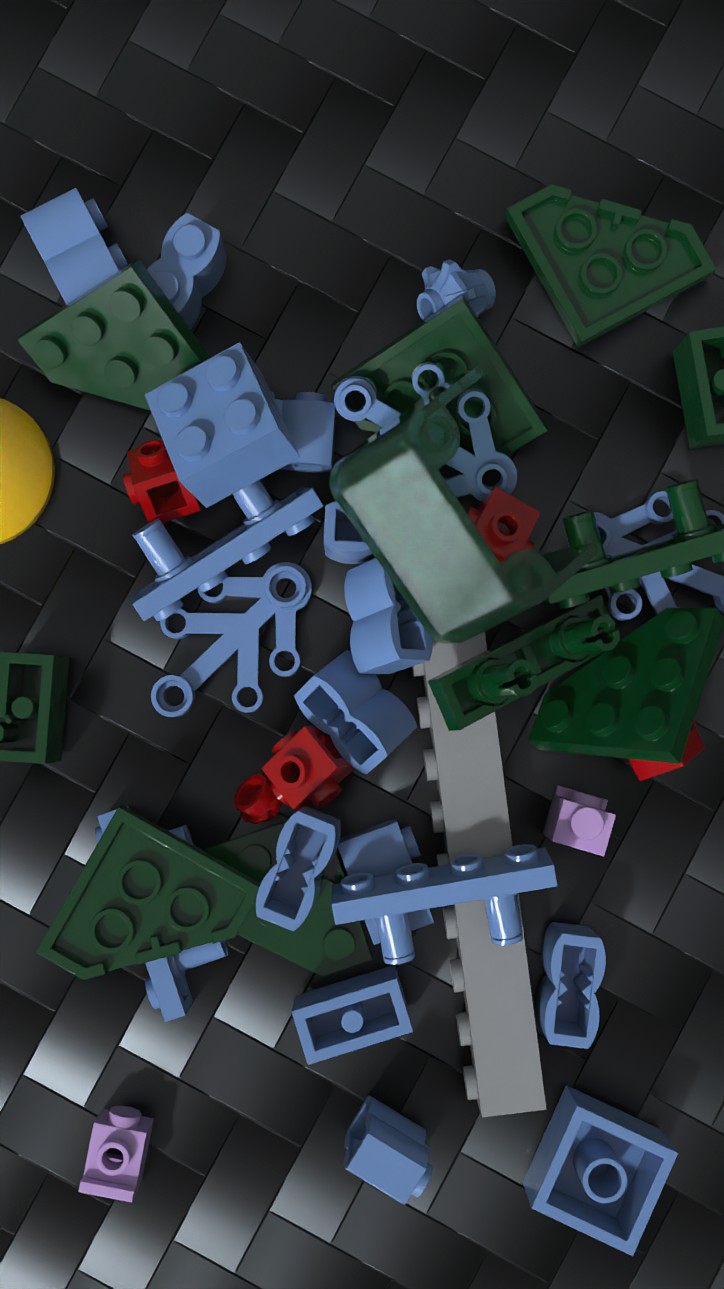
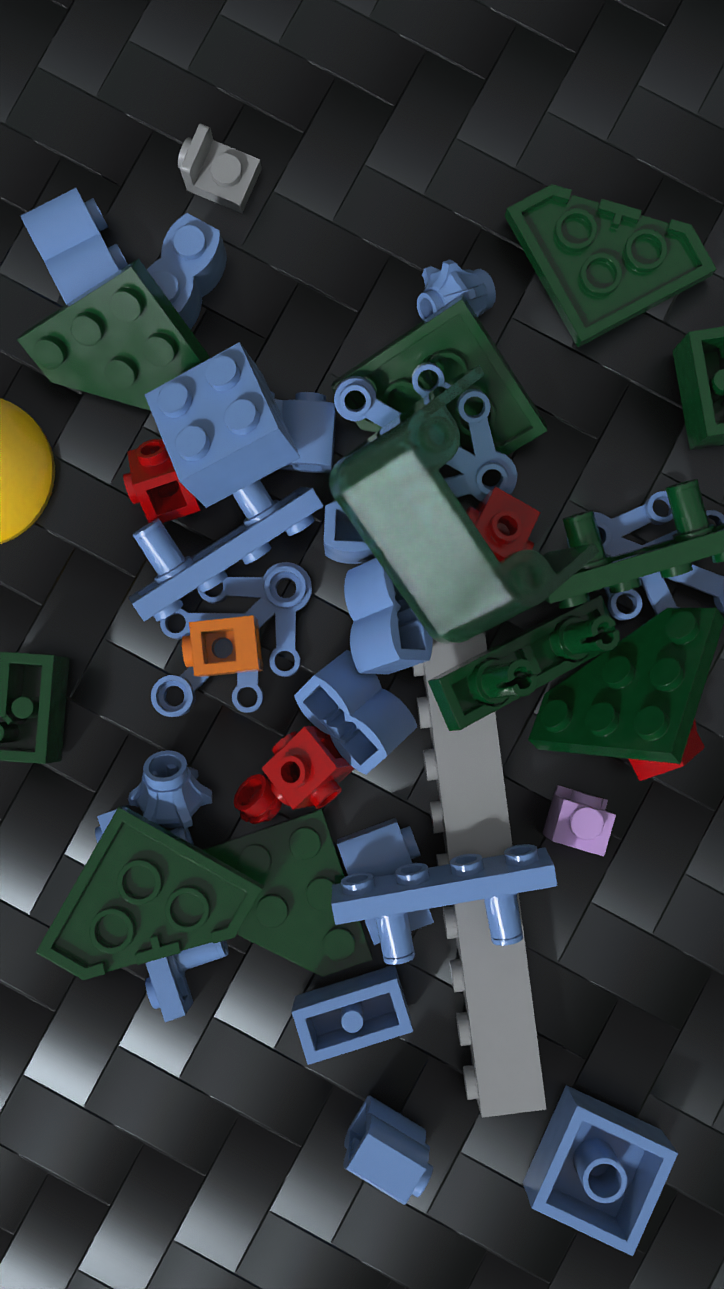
lavender brick [78,1106,154,1203] -> none
medium blue brick [256,806,341,931] -> none
medium blue brick [535,922,606,1049] -> none
none -> medium blue rock [128,750,213,829]
none -> light grey bracket [178,123,262,213]
none -> orange brick [182,615,263,677]

